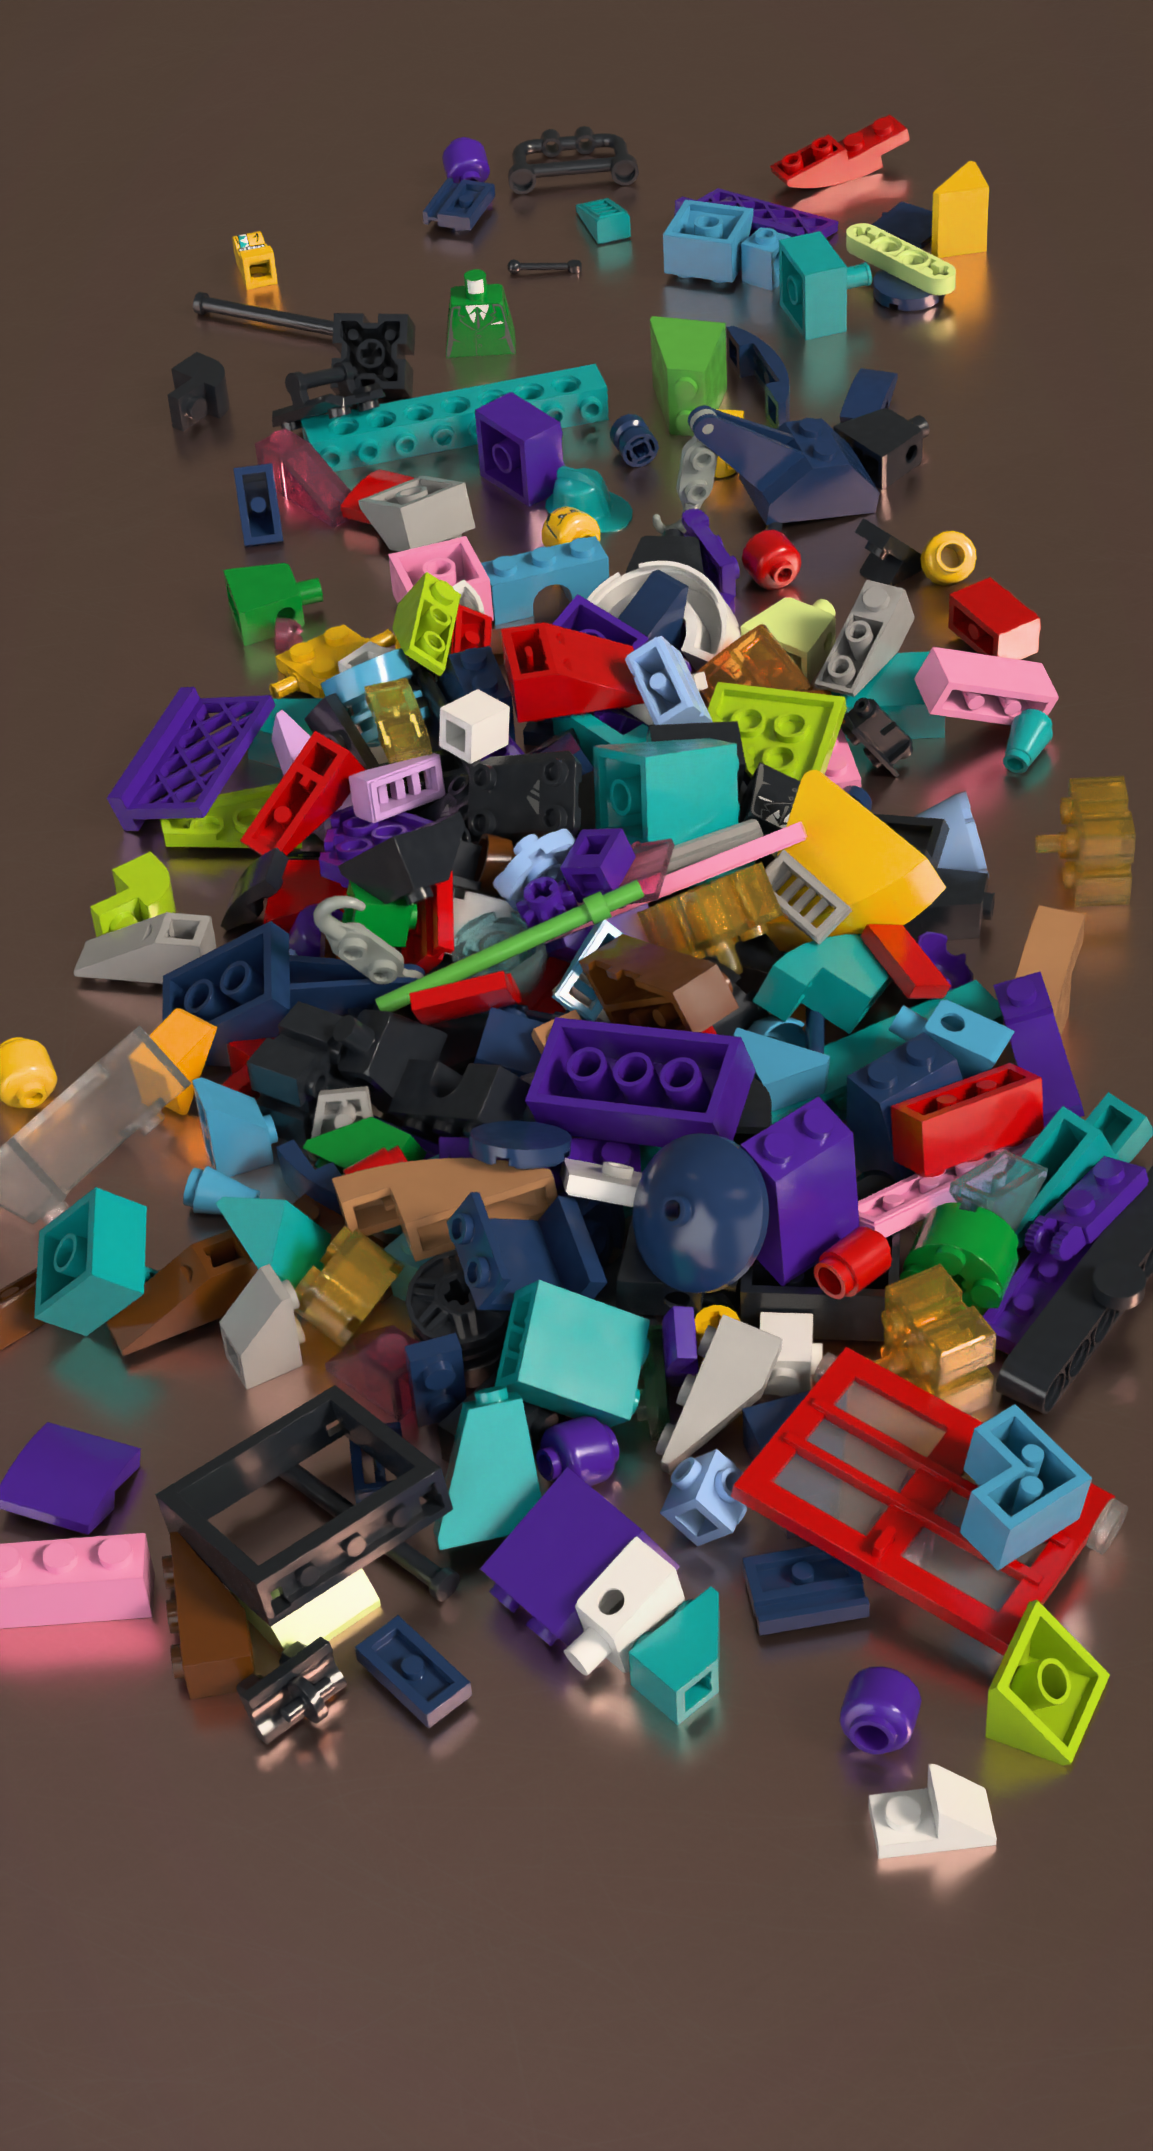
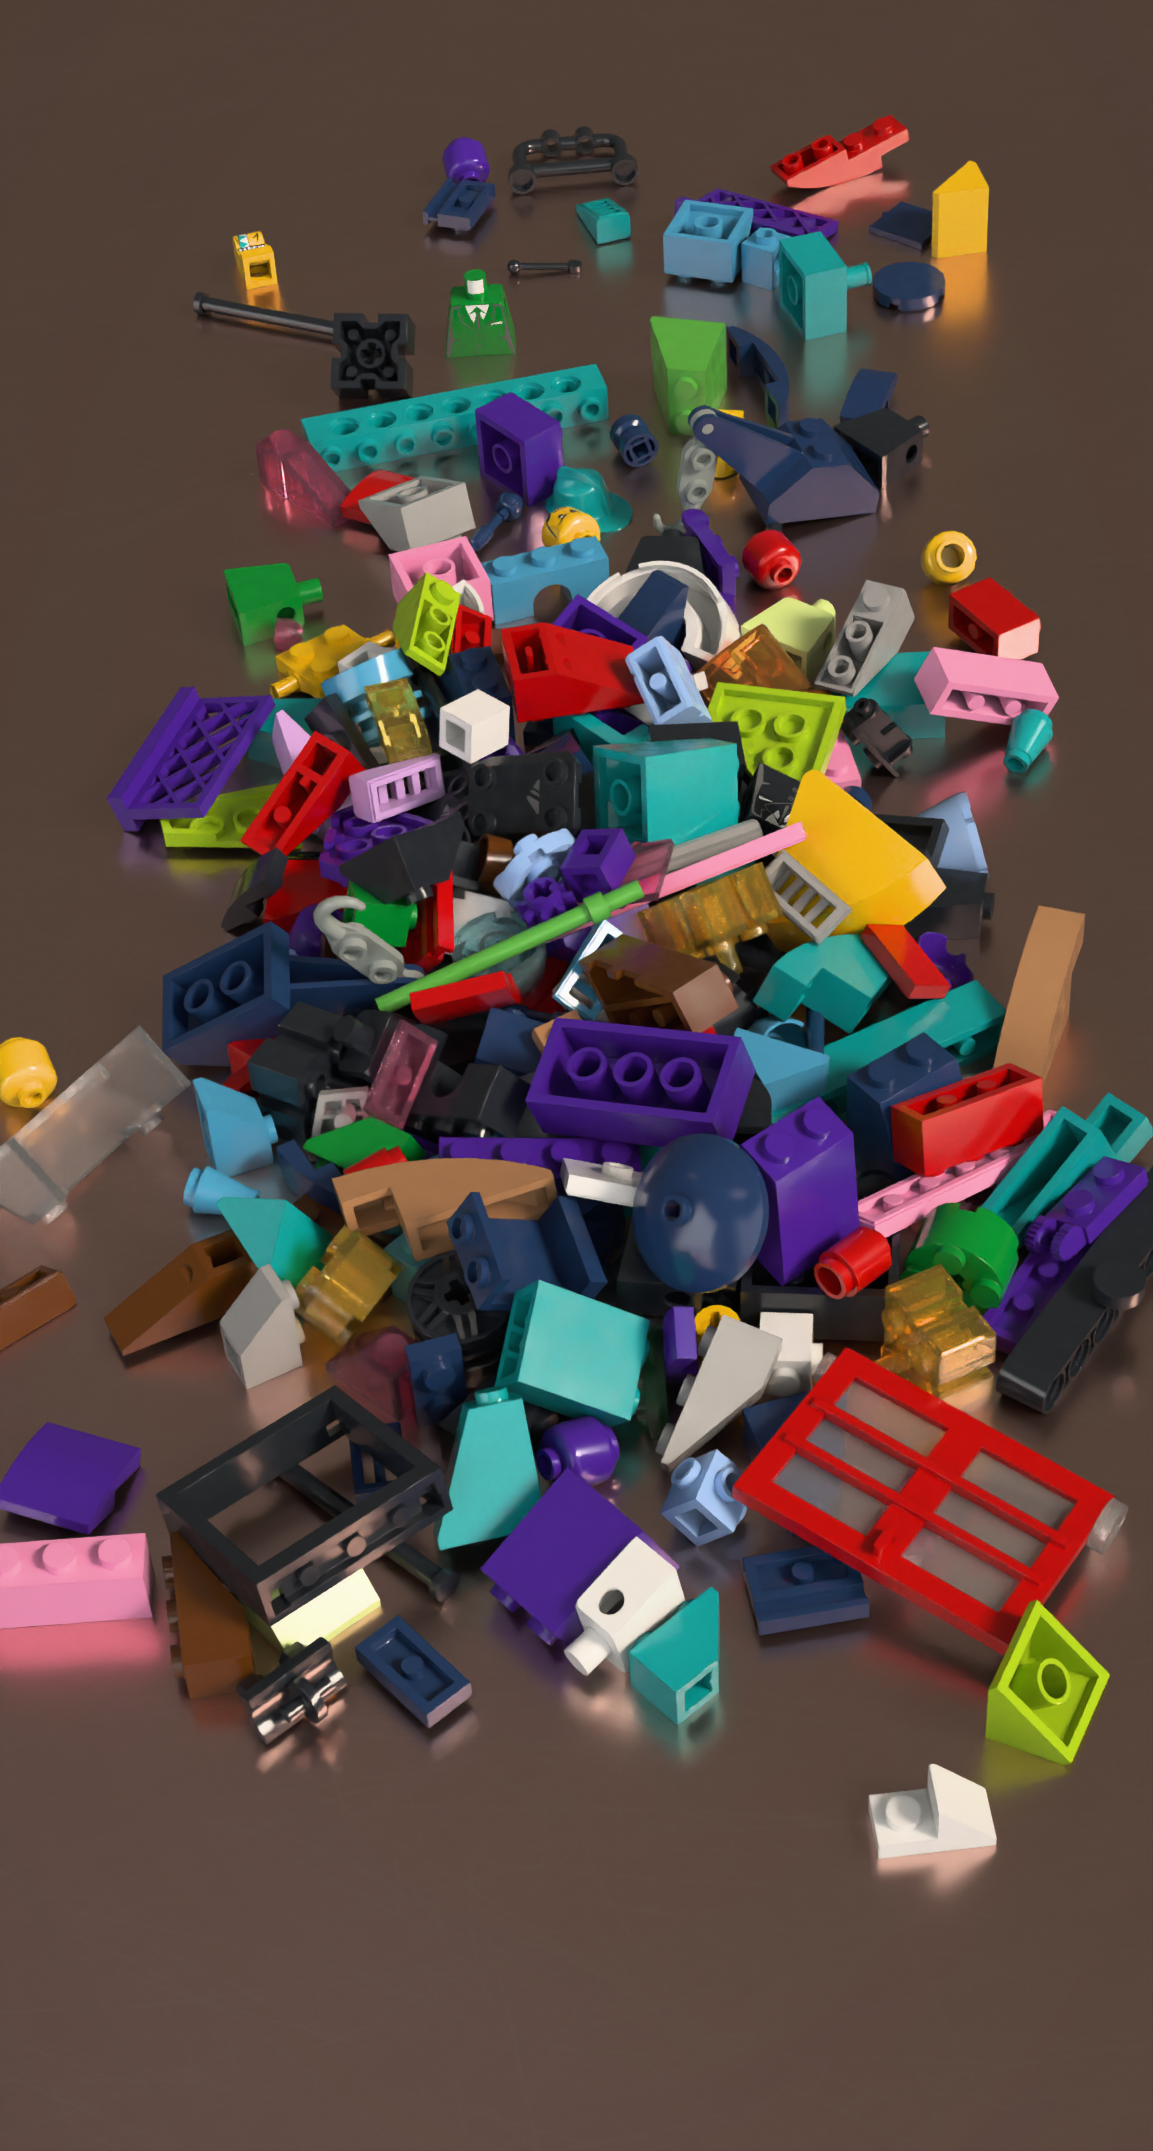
teal brick [34,1187,160,1336] -> none
light grey slope [74,912,217,984] -> none
lime brick [90,851,176,937] -> none
light orange slope [132,1008,217,1115] -> none
black brick [167,352,230,431] -> none
dark blue slope [233,463,284,547] -> none
black shield [272,361,386,433] -> none
dark blue tile [469,1121,572,1169] -> none
dark purple head [839,1666,921,1754] -> none
yellowish green beam [846,223,956,295] -> none
black slope [855,518,923,586] -> none
dark azure torso [888,1000,1015,1079] -> none
clear light blue slope [949,1150,1048,1232] -> none
dark azure brick [960,1404,1092,1571] -> none
dark purple slope [993,971,1085,1127] -> none
clear yellow brick [1035,776,1136,907] -> none
none -> clear pink slope [362,1020,438,1130]
none -> dark blue piece [468,492,523,553]

